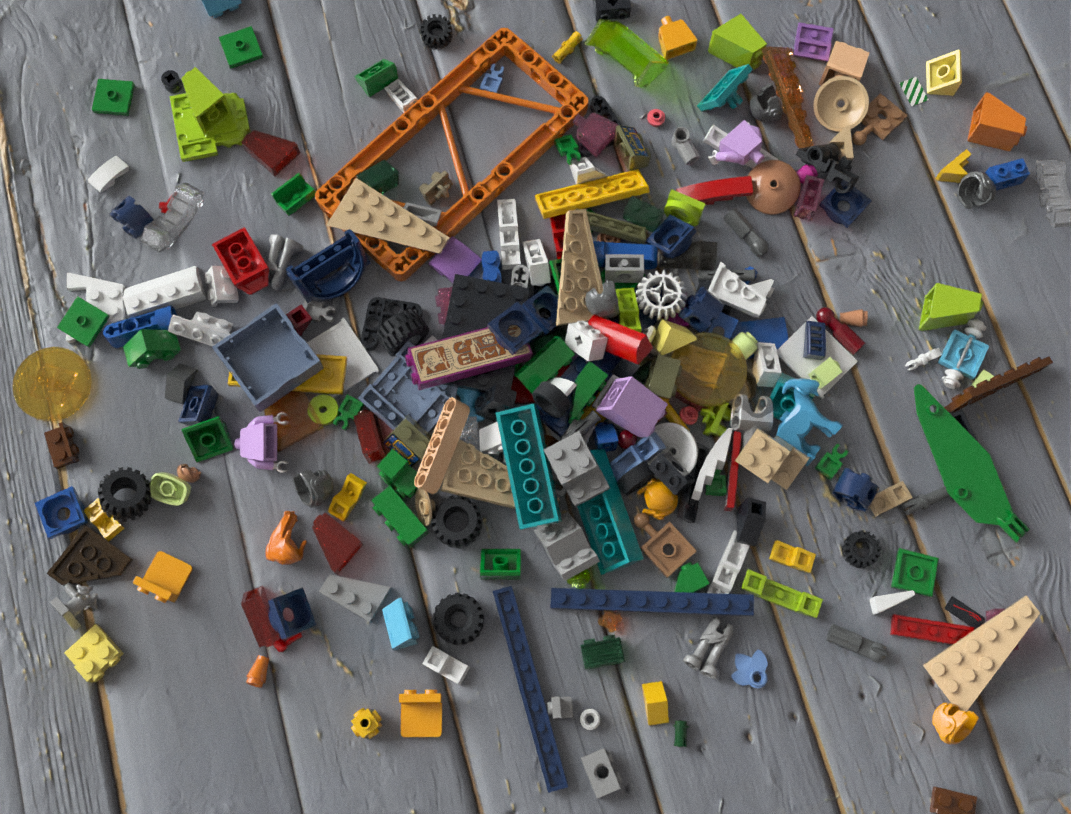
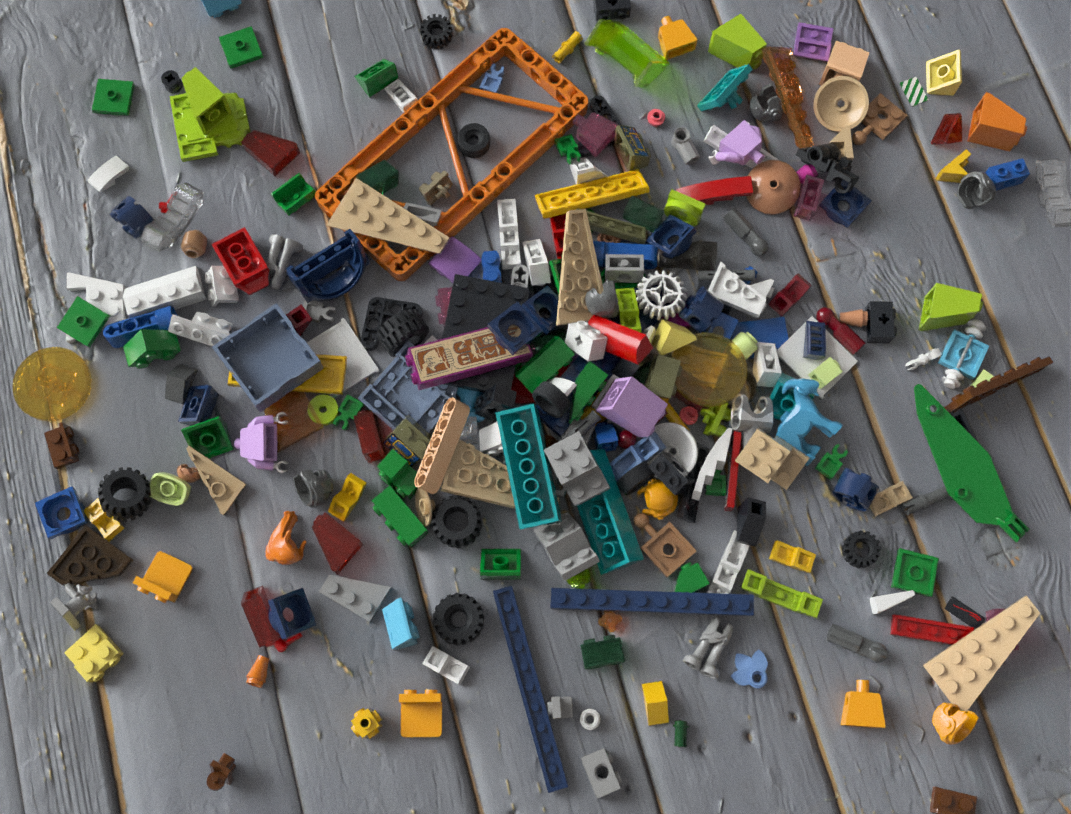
none -> medium nougat head [181,230,208,258]
none -> tan wing [186,445,246,515]
none -> reddish brown hips [206,753,236,791]
none -> black tyre [458,123,490,158]
none -> dark red slope [768,273,812,317]
none -> light orange torso [841,680,886,728]
none -> black brick [865,301,897,343]
none -> clear red slope [931,113,962,145]

